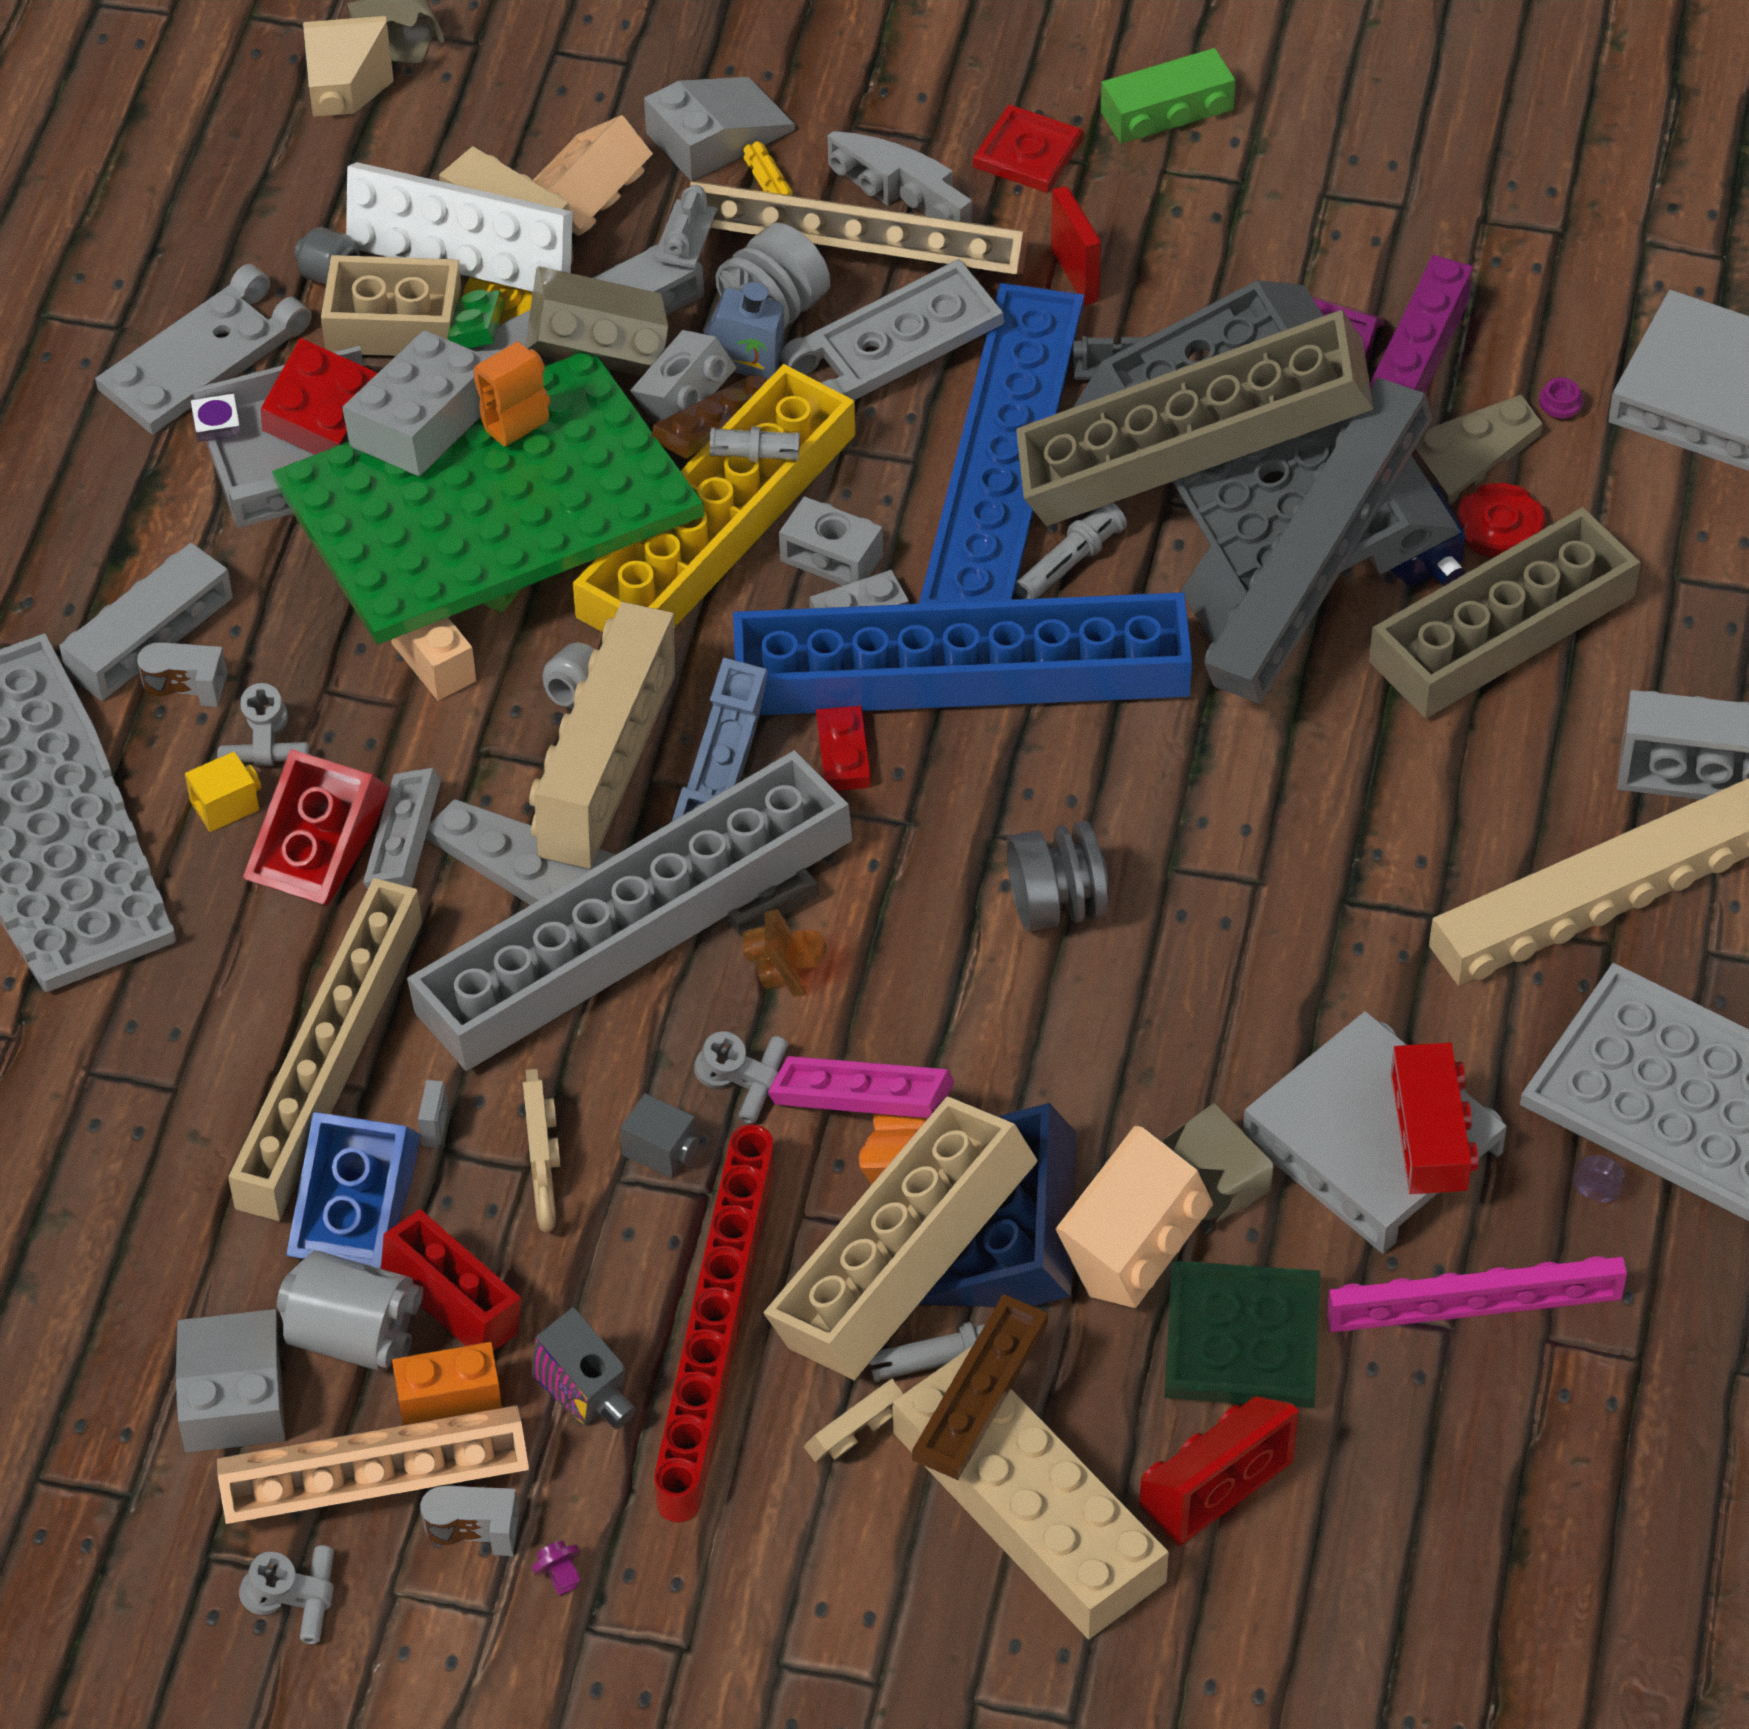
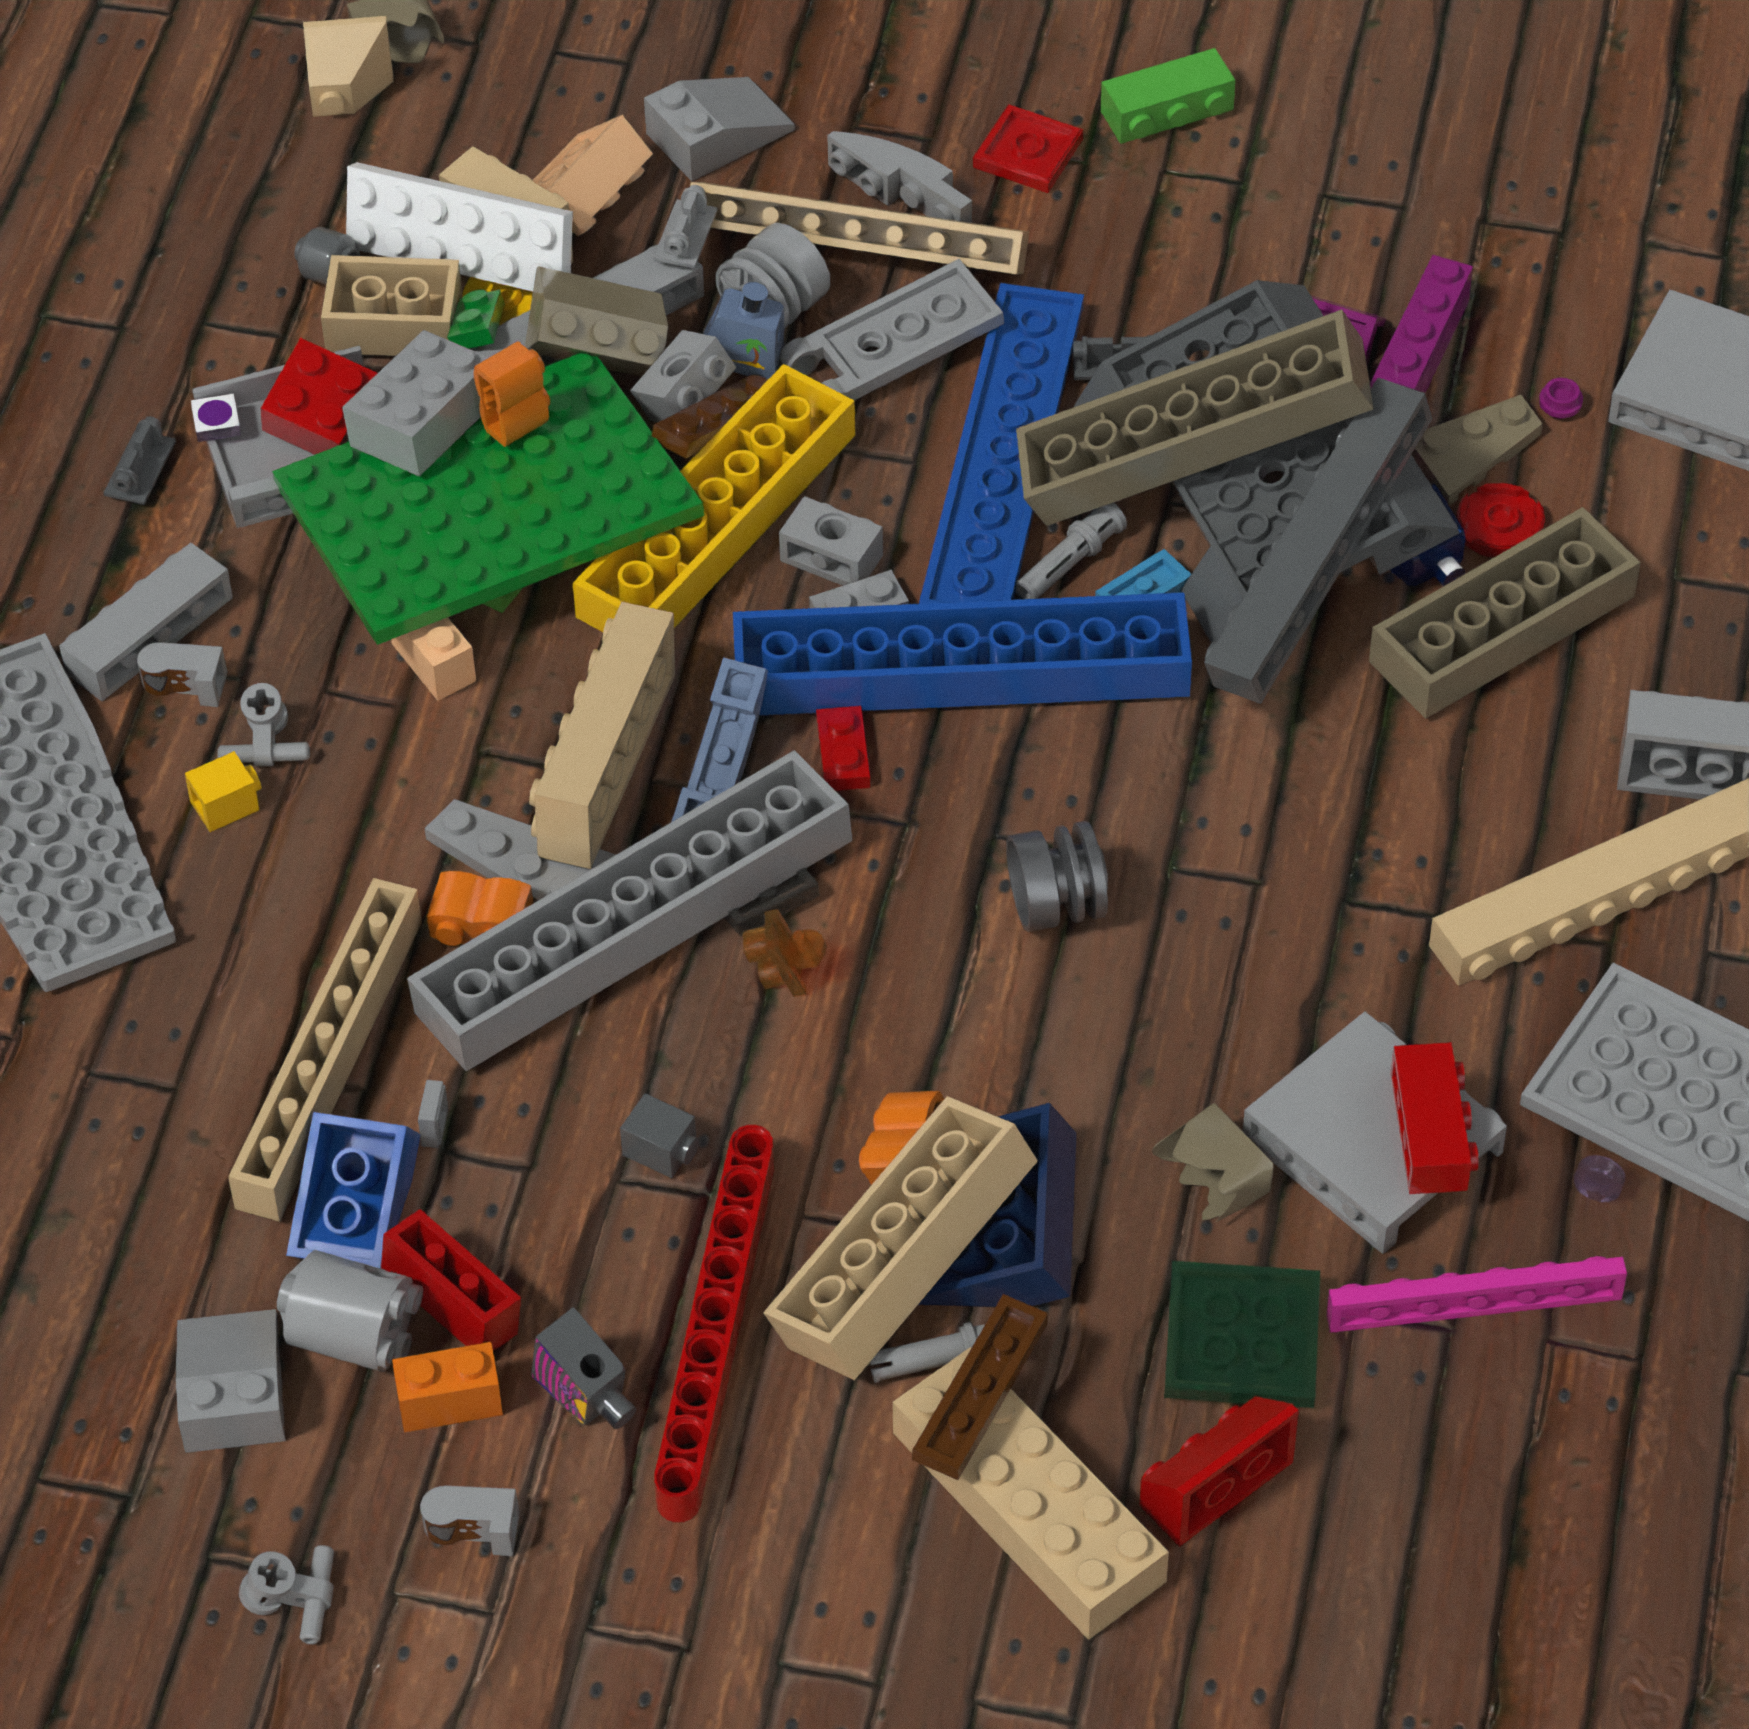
light grey hinge [95,264,312,435] -> none
light nougat brick [217,1405,529,1524] -> none
red slope [242,749,390,906] -> none
light grey plate [363,768,441,889] -> none
tan plate [523,1069,561,1233] -> none
magenta plate [531,1540,581,1596] -> none
light grey head [542,642,595,709] -> none
light grey piece [694,1031,788,1124] -> none
light grey pin [710,426,800,462] -> none
yellow axle [743,141,793,195] -> none
dark pink plate [768,1056,955,1118] -> none
tan plate [803,1379,903,1463] -> none
red tile [1051,185,1101,306] -> none
light nougat slope [1056,1126,1213,1308] -> none
none -> dark grey hinge [103,416,176,505]
none -> orange brick [426,871,534,946]
none -> dark azure plate [1095,549,1191,596]

